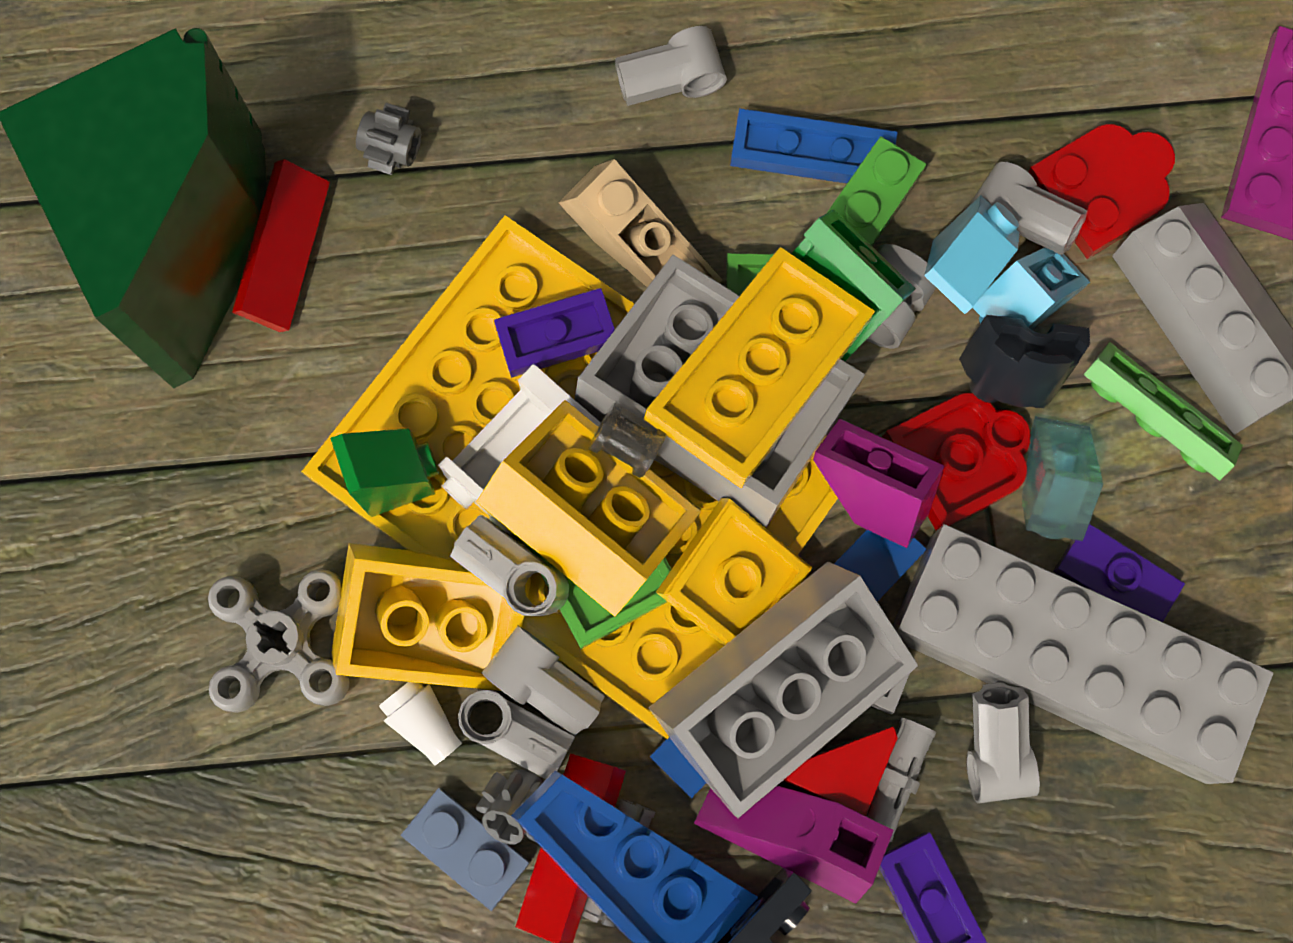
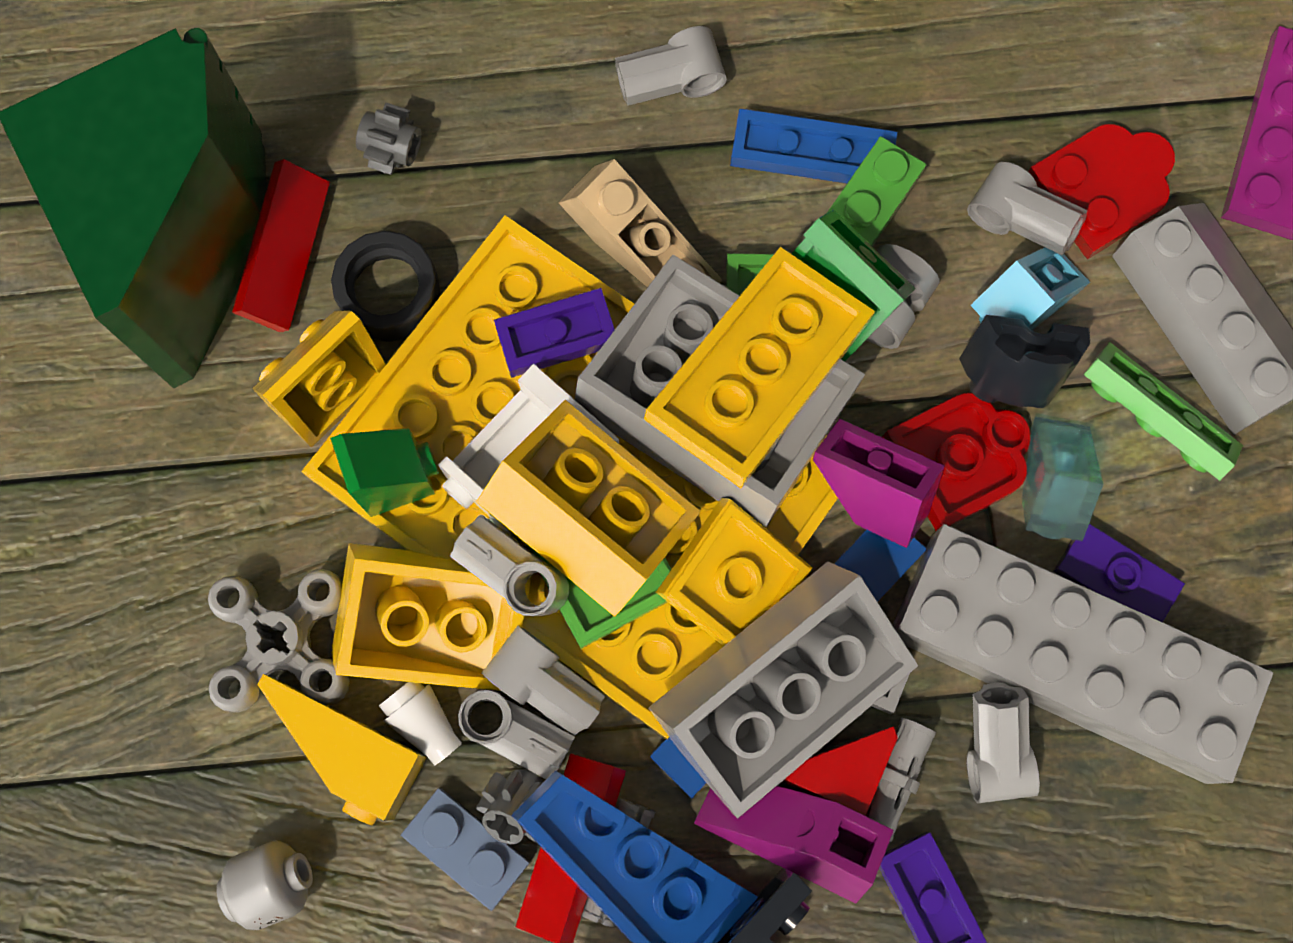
clear smoke bush [588,403,666,478] -> none
medium azure slope [924,195,1020,314] -> none
none -> light grey head [216,840,313,930]
none -> yellow slope [252,311,386,448]
none -> yellow slope [257,674,427,826]
none -> black tyre [331,231,441,342]

